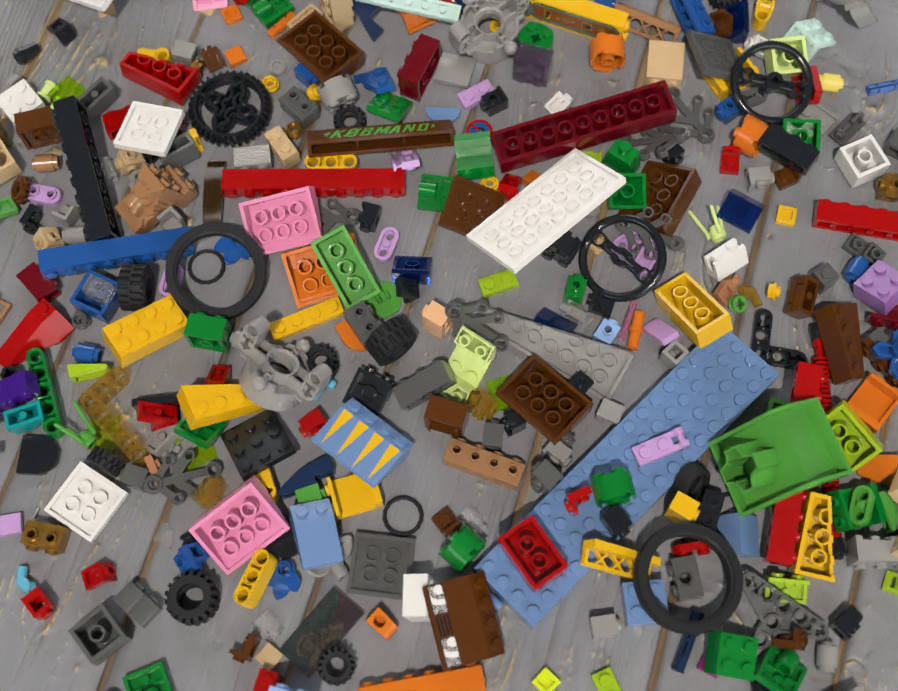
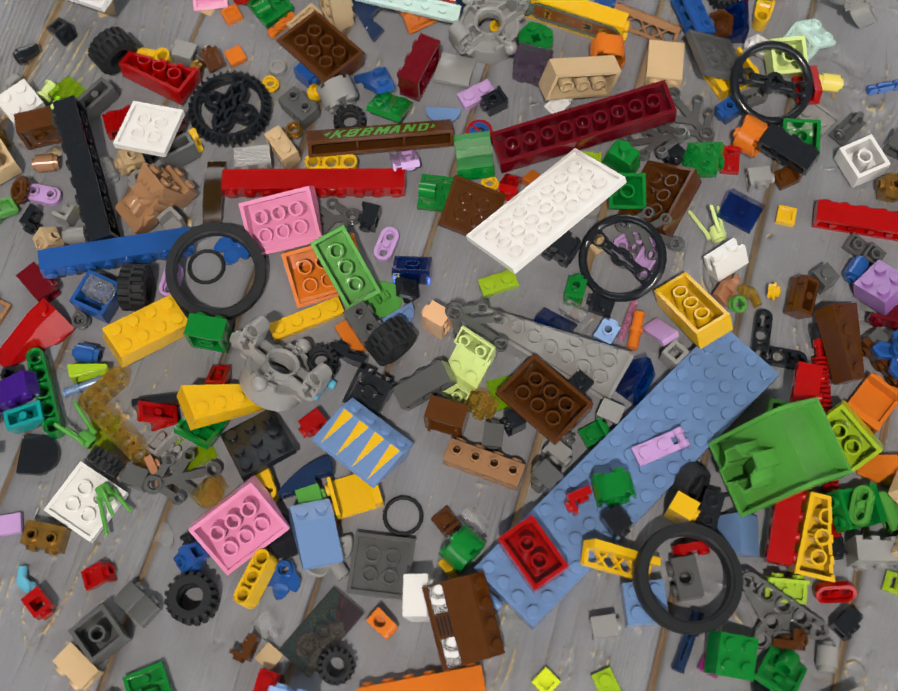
none -> tan brick [52,642,104,691]
none -> medium blue piece [62,376,106,398]
none -> black tyre [88,26,138,75]
none -> bright green plant [95,483,132,536]
none -> black slope [330,341,368,368]
none -> medium blue tile [380,302,414,325]
none -> yellow tile [437,559,459,579]
none -> tan brick [538,55,622,100]
none -> green bracket [577,417,610,449]
none -> clear blue slope [615,357,656,406]
none -> green plate [682,142,725,177]
none -> red plate [814,581,857,604]

